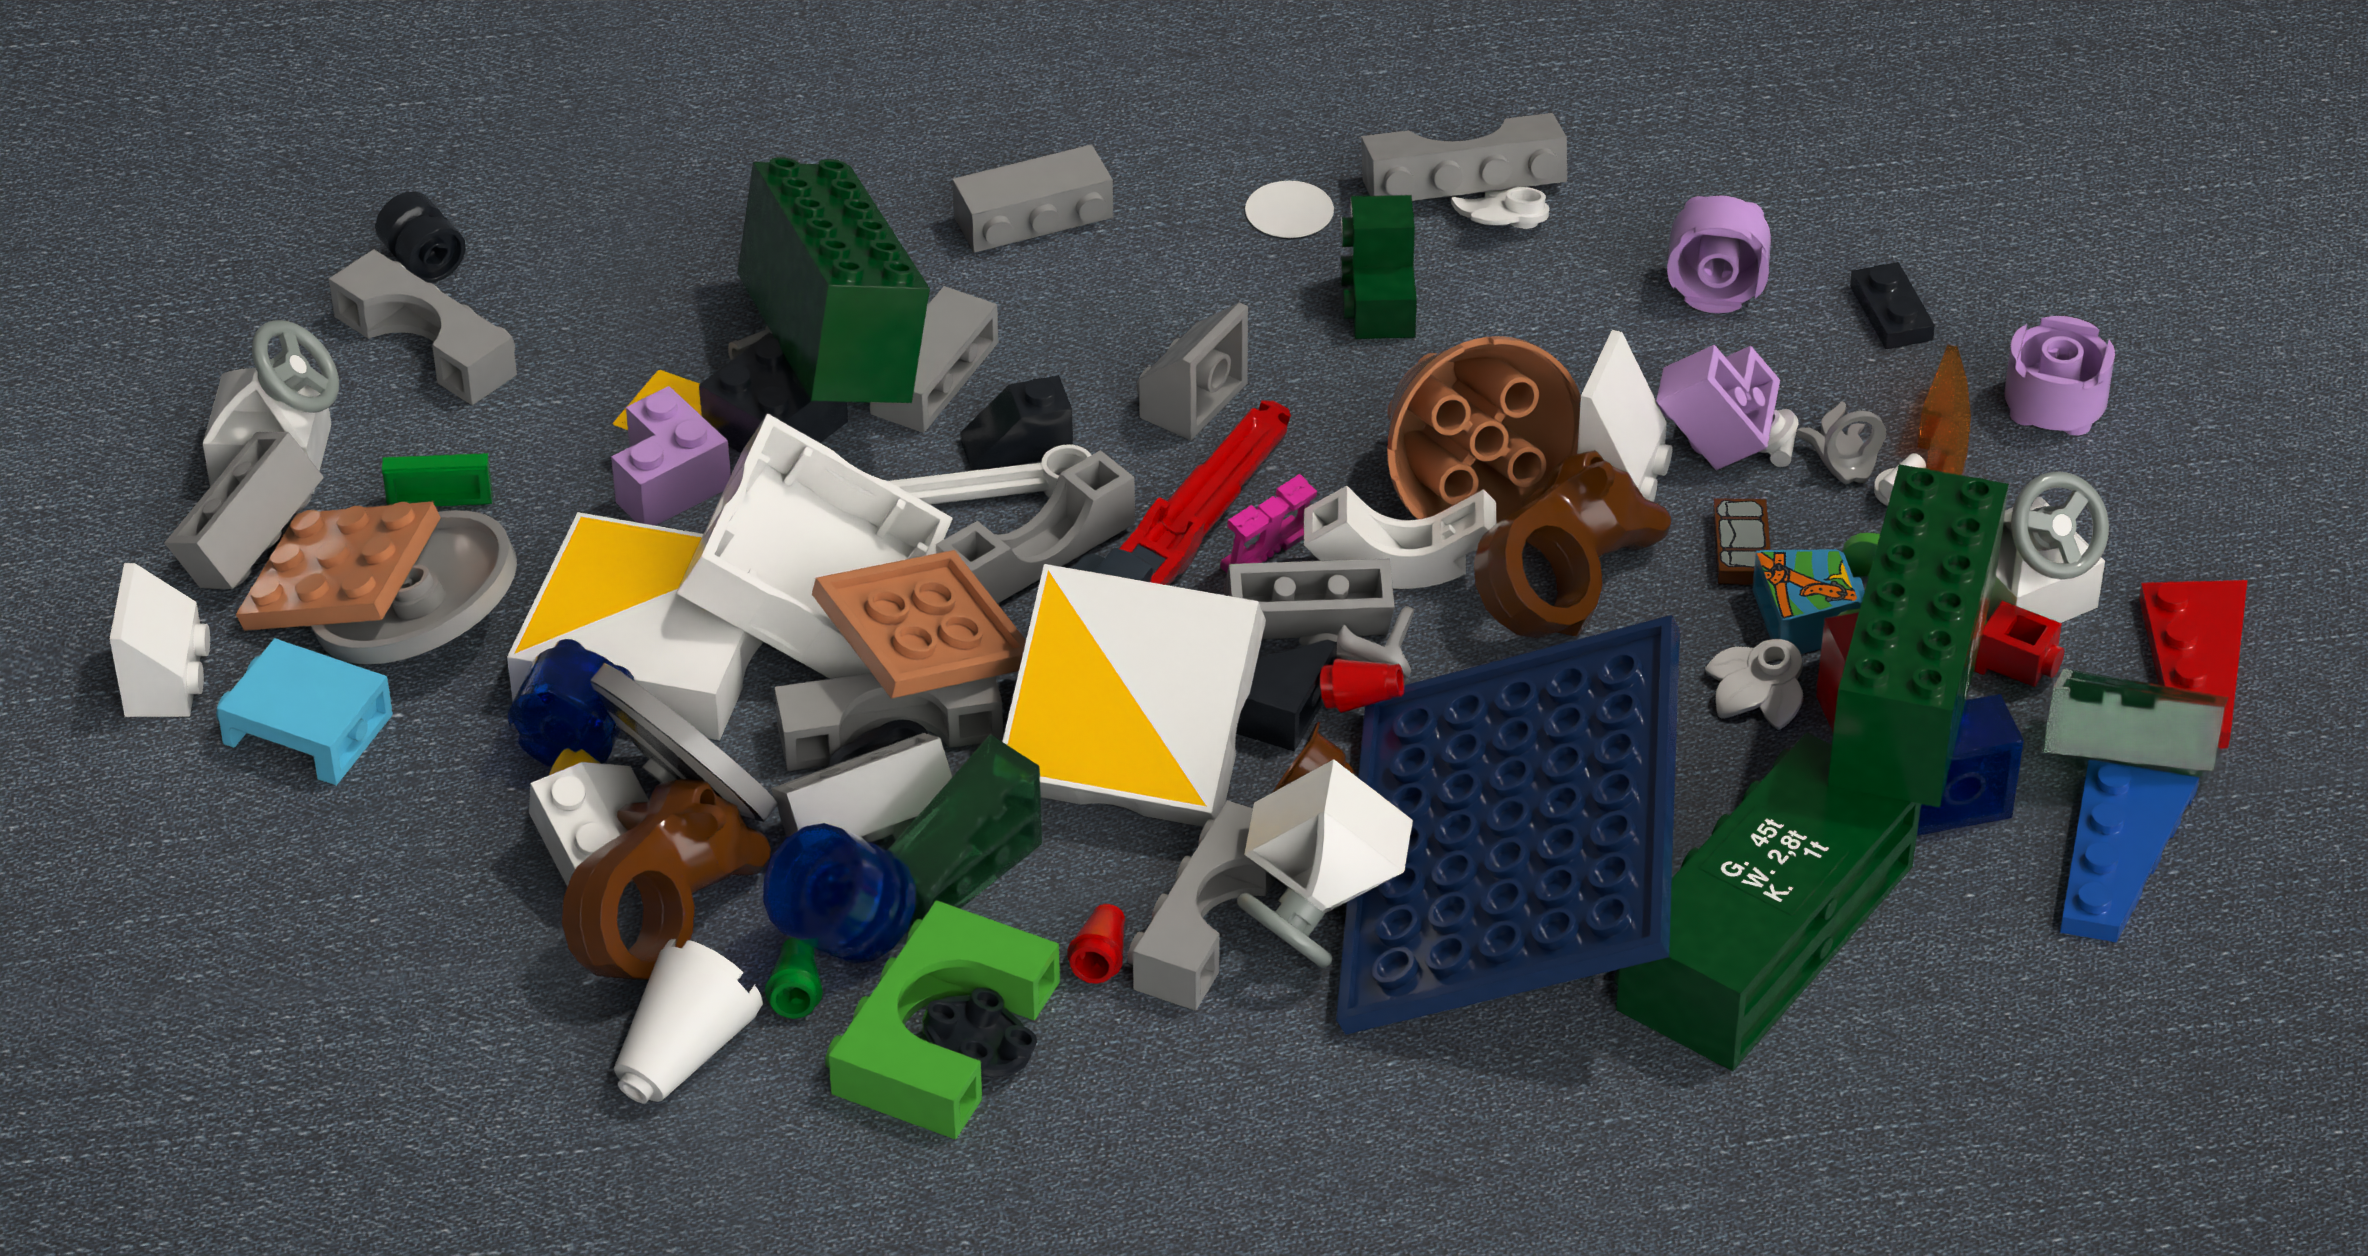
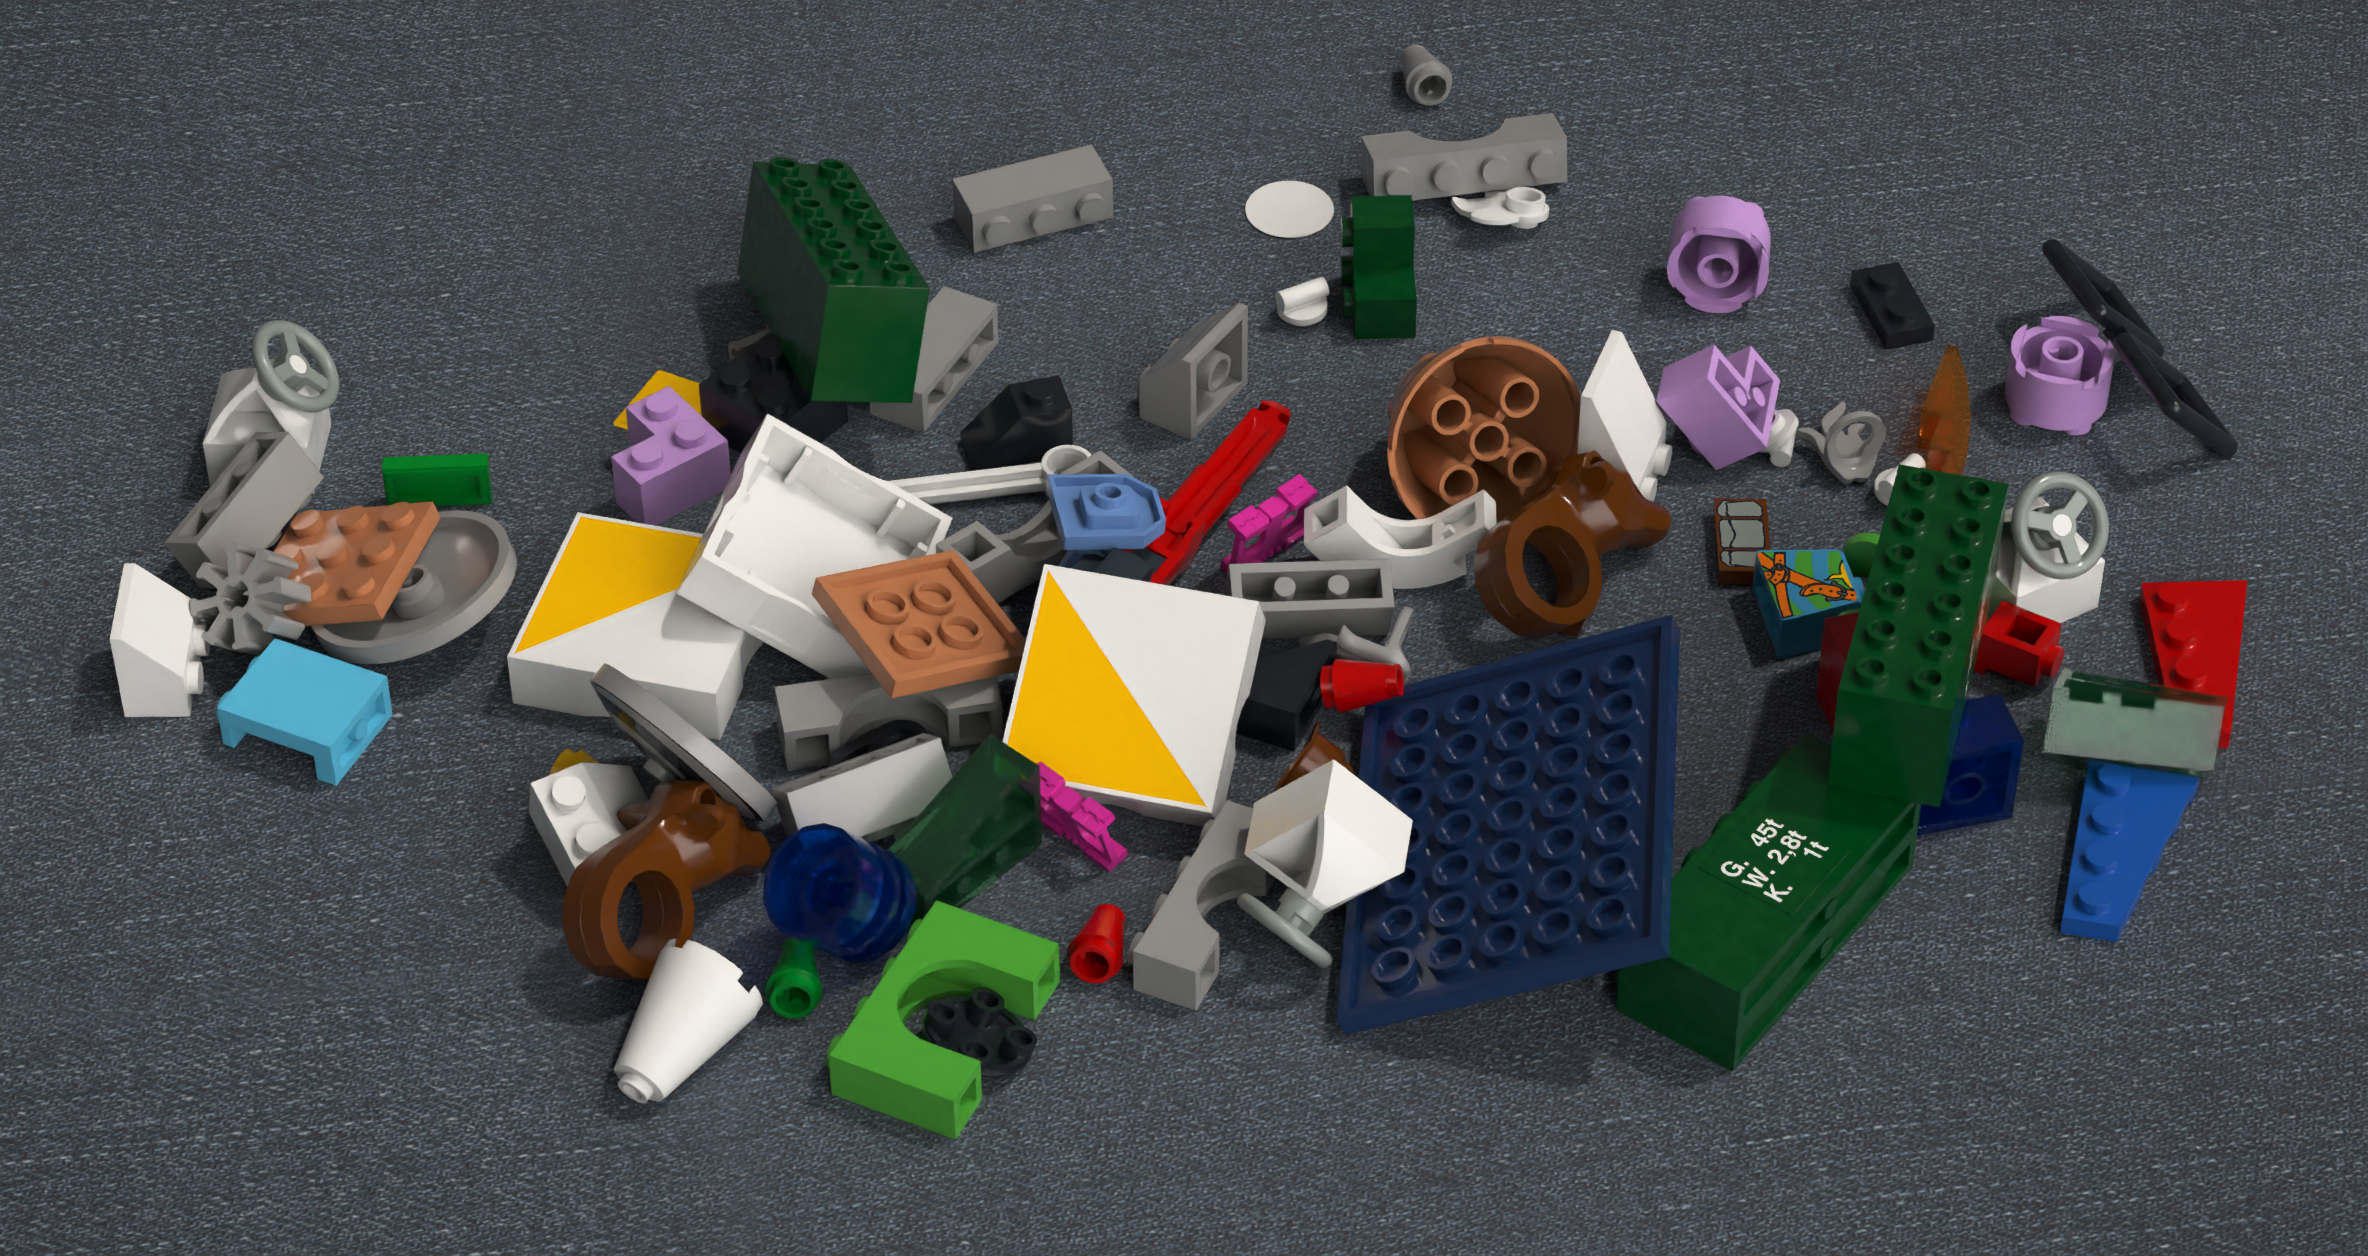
light grey arch [329,249,517,405] -> none
black wheel [375,191,466,283] -> none
clear blue brick [508,639,635,767] -> none
white plate [1705,639,1803,730] -> none
none -> light grey gear [189,543,311,656]
none -> dark pink piece [1022,761,1129,873]
none -> medium blue piece [1046,474,1166,569]
none -> white plate [1275,277,1329,327]
none -> light grey cone [1400,45,1452,106]
none -> black bar [2042,239,2238,457]

